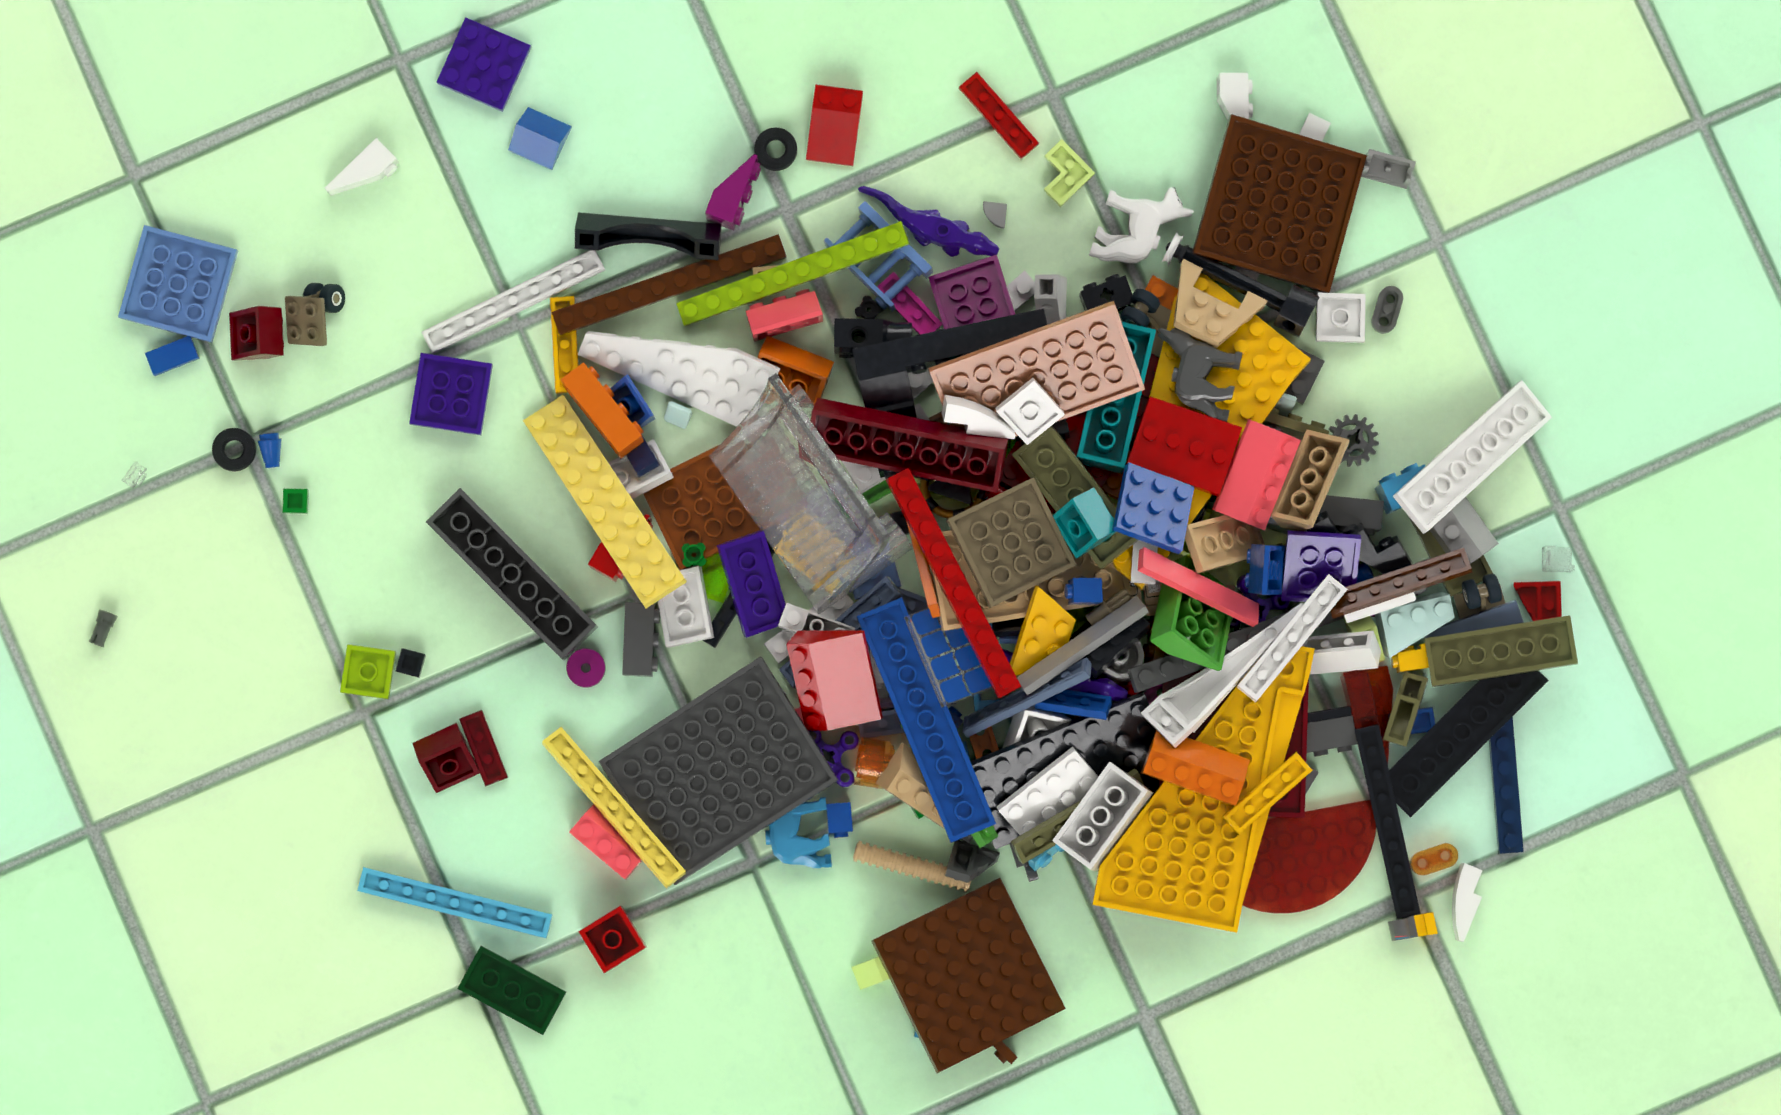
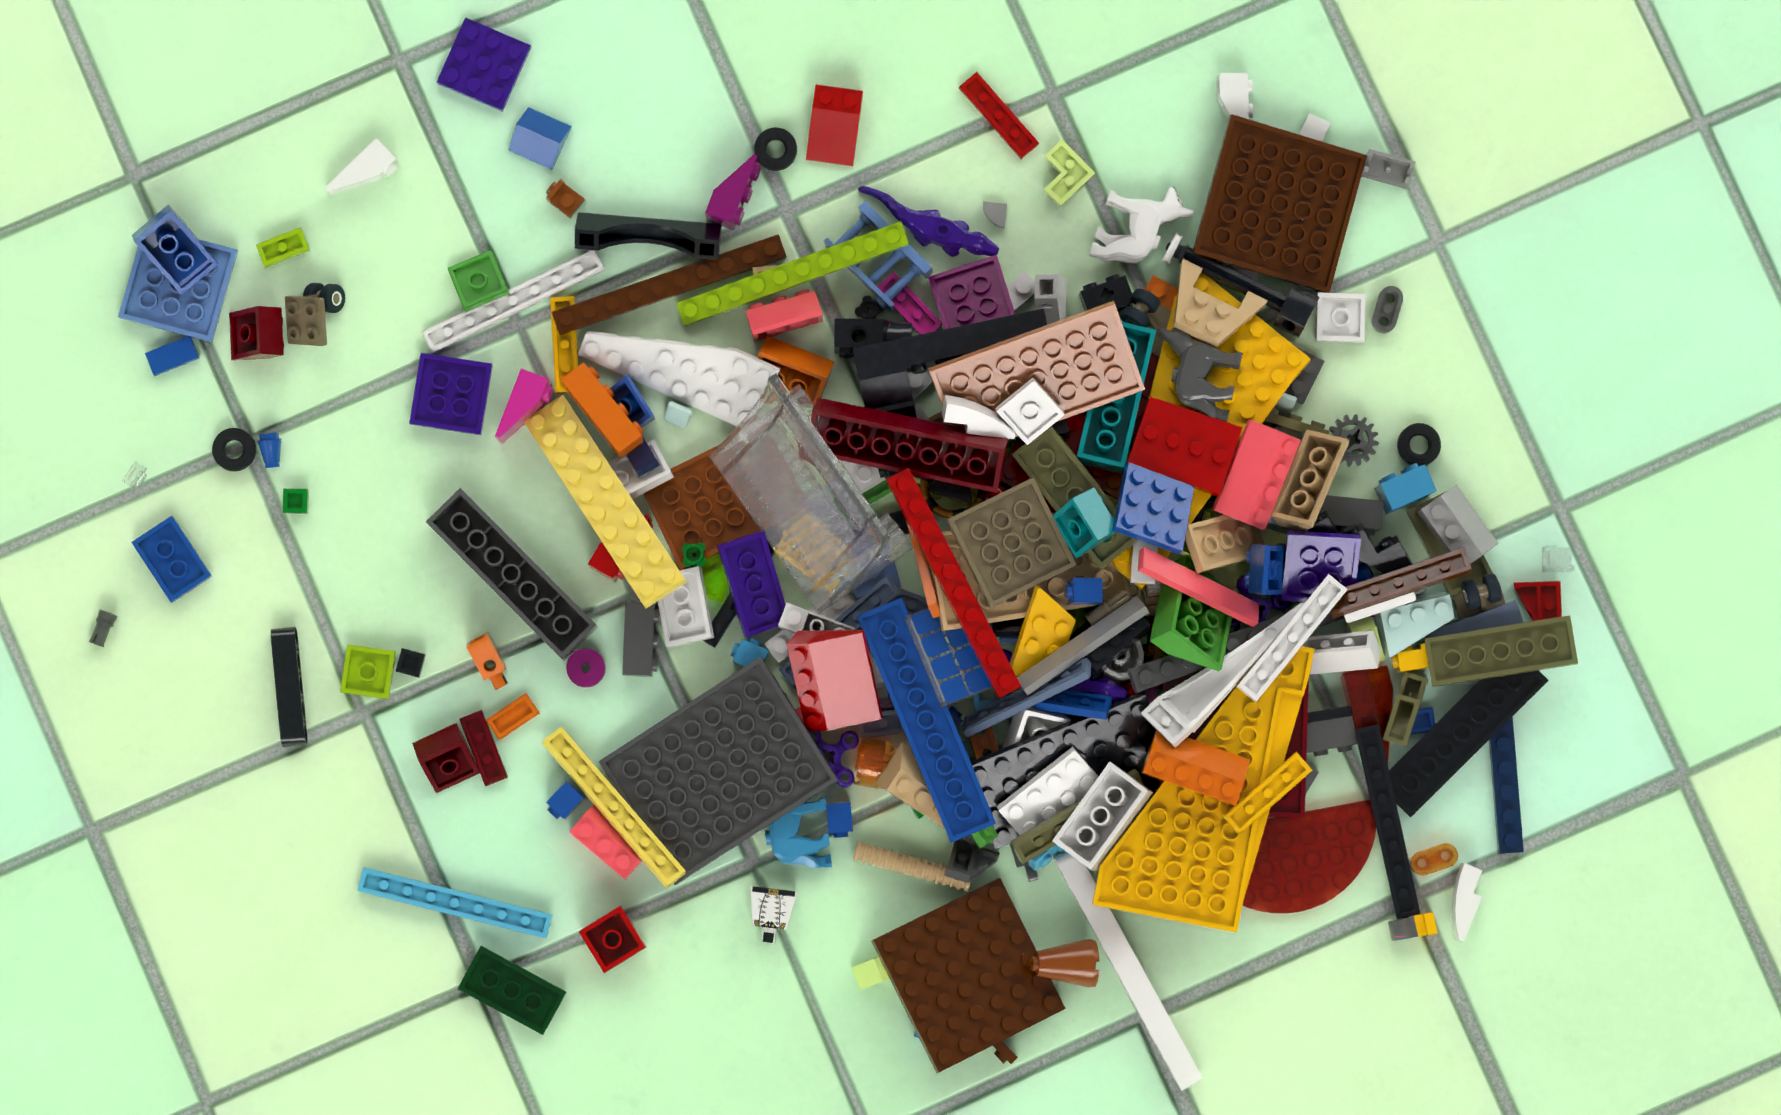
white plate [1393,380,1552,534] -> none
none -> blue plate [131,516,213,603]
none -> blue slope [132,204,218,295]
none -> lime plate [256,227,310,268]
none -> black beam [271,627,308,747]
none -> bright green tile [447,250,510,312]
none -> orange torso [466,632,508,690]
none -> orange tile [486,693,540,740]
none -> dark pink slope [495,369,554,443]
none -> dark orange bracket [546,179,585,219]
none -> blue brick [546,781,585,819]
none -> dark azure brick [730,637,769,667]
none -> white torso [751,886,797,943]
none -> dark orange cone [1030,939,1099,988]
none -> white beam [1053,851,1203,1091]
none -> black tyre [1397,423,1441,467]

